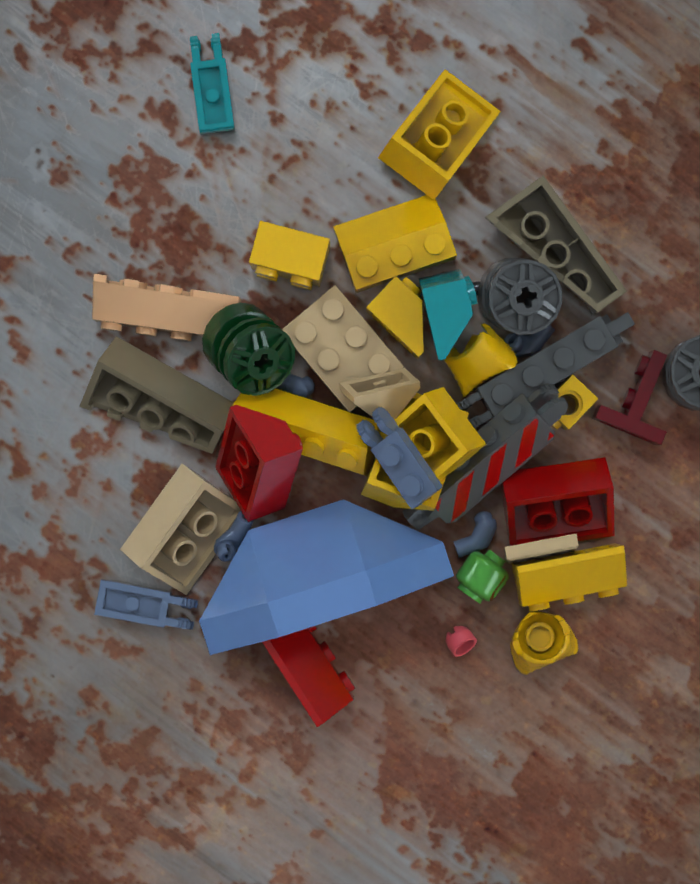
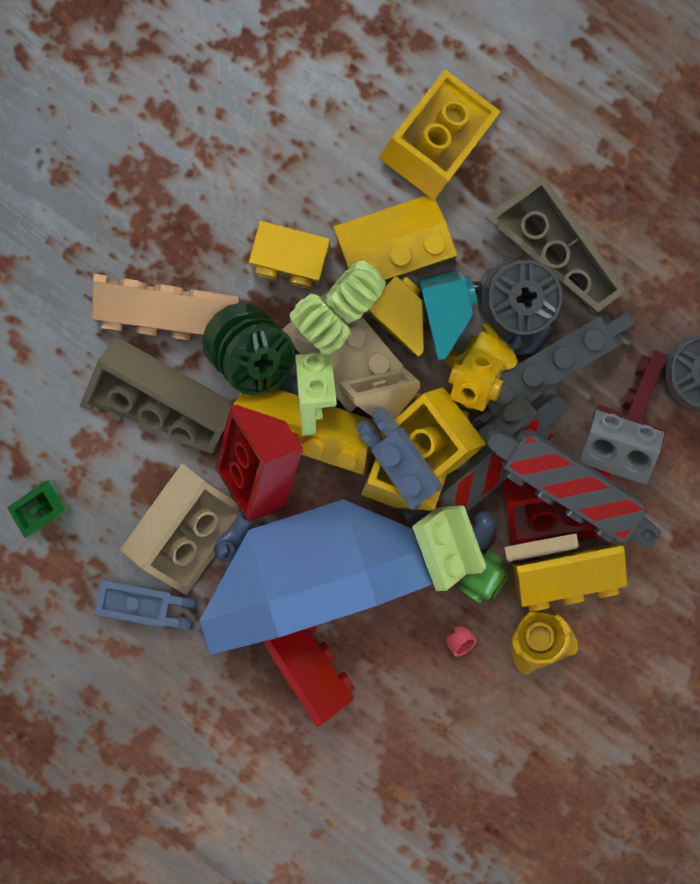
teal hinge [190,33,235,135] -> none
yellow brick [552,374,598,430] -> none
none -> green slope [7,480,72,538]
none -> yellowish green gear [290,294,351,355]
none -> yellowish green bracket [295,353,337,436]
none -> yellowish green gear [326,260,386,323]
none -> yellowish green bracket [412,505,486,591]
none -> yellow brick [448,349,505,412]
none -> dark grey hinge [485,426,662,550]
none -> light grey brick [580,410,665,485]

